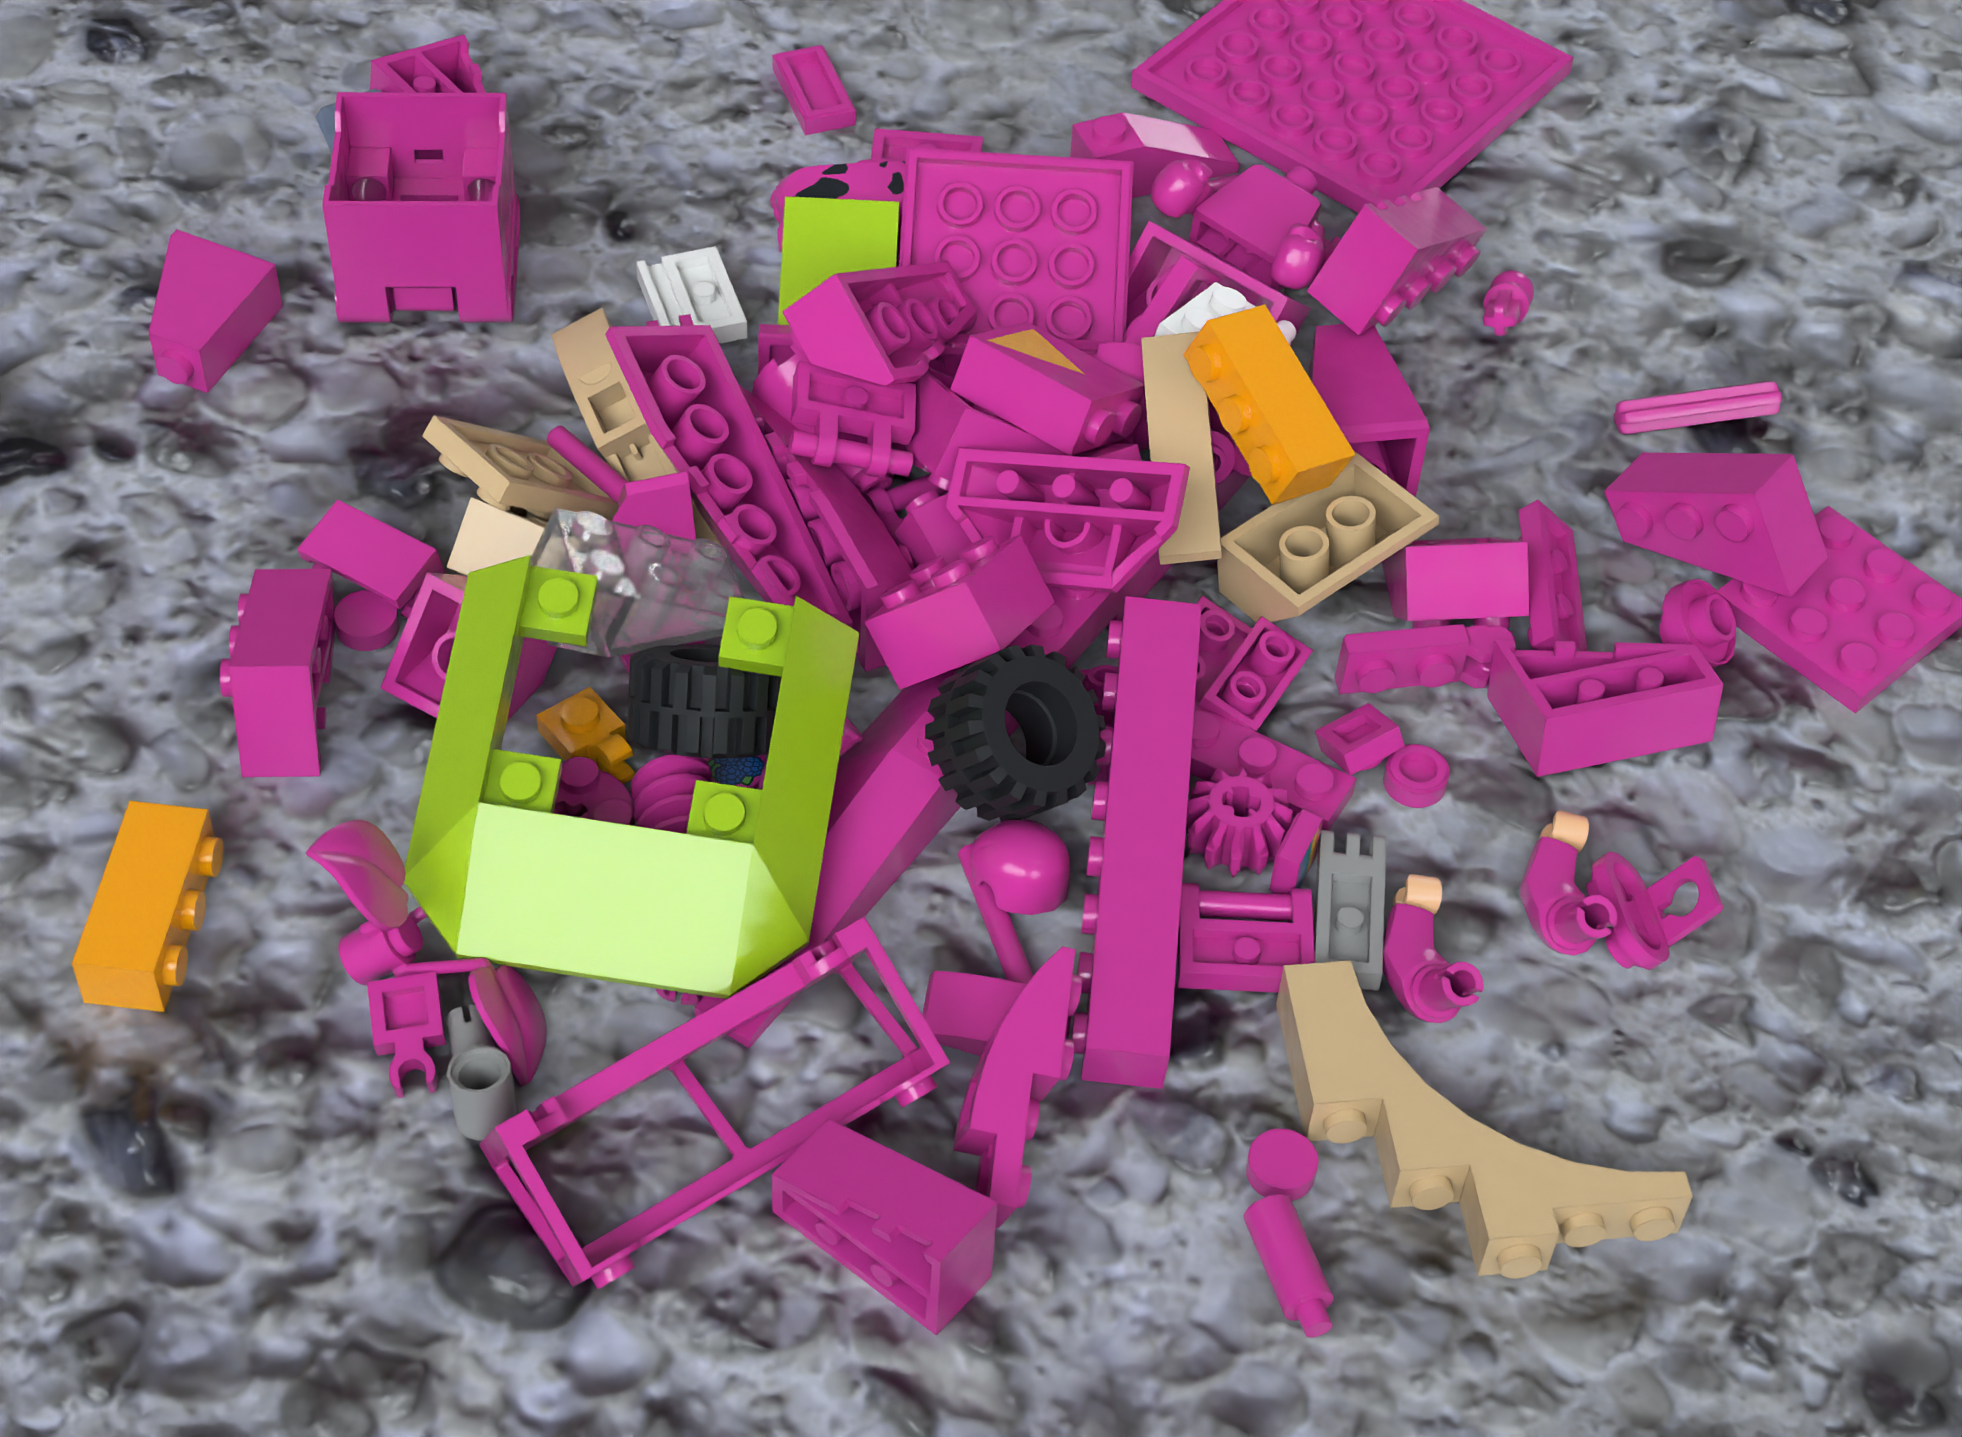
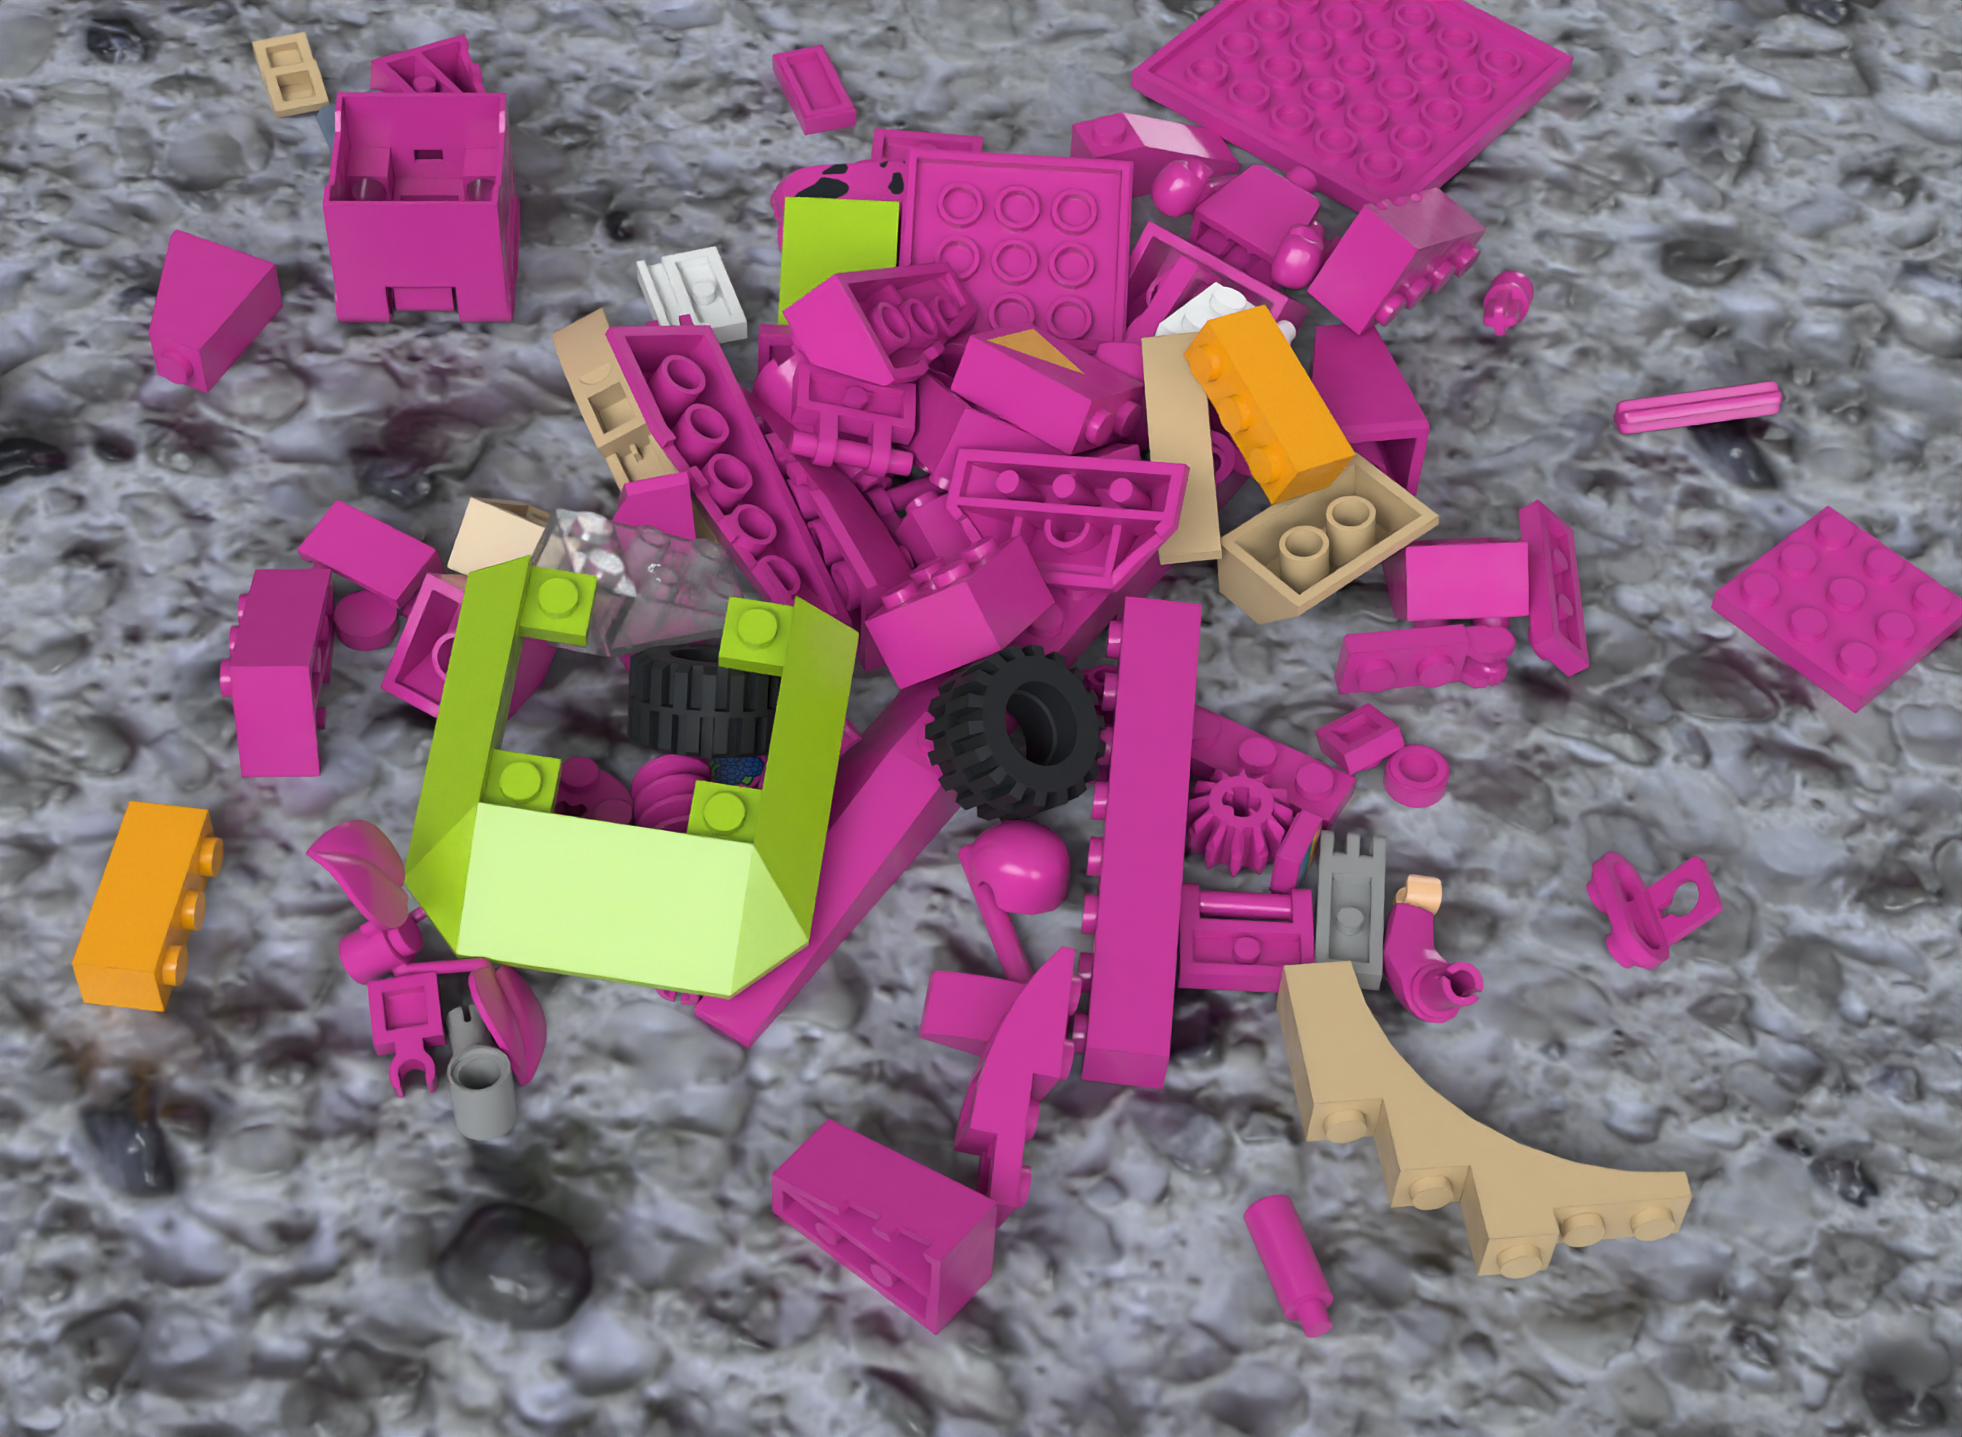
tan plate [422,415,619,527] -> none
dark pink windscreen [479,916,950,1289] -> none
light orange plate [536,687,635,784] -> none
dark pink bar [547,425,629,503] -> none
dark pink slope [1195,596,1313,732] -> none
dark pink tile [1246,1129,1319,1201] -> none
dark pink wedge [1487,640,1723,777] -> none
dark pink arm [1520,810,1617,956] -> none
dark pink wedge [1604,453,1828,598] -> none
dark pink plate [1659,579,1736,668] -> none
none -> tan slope [252,32,329,118]

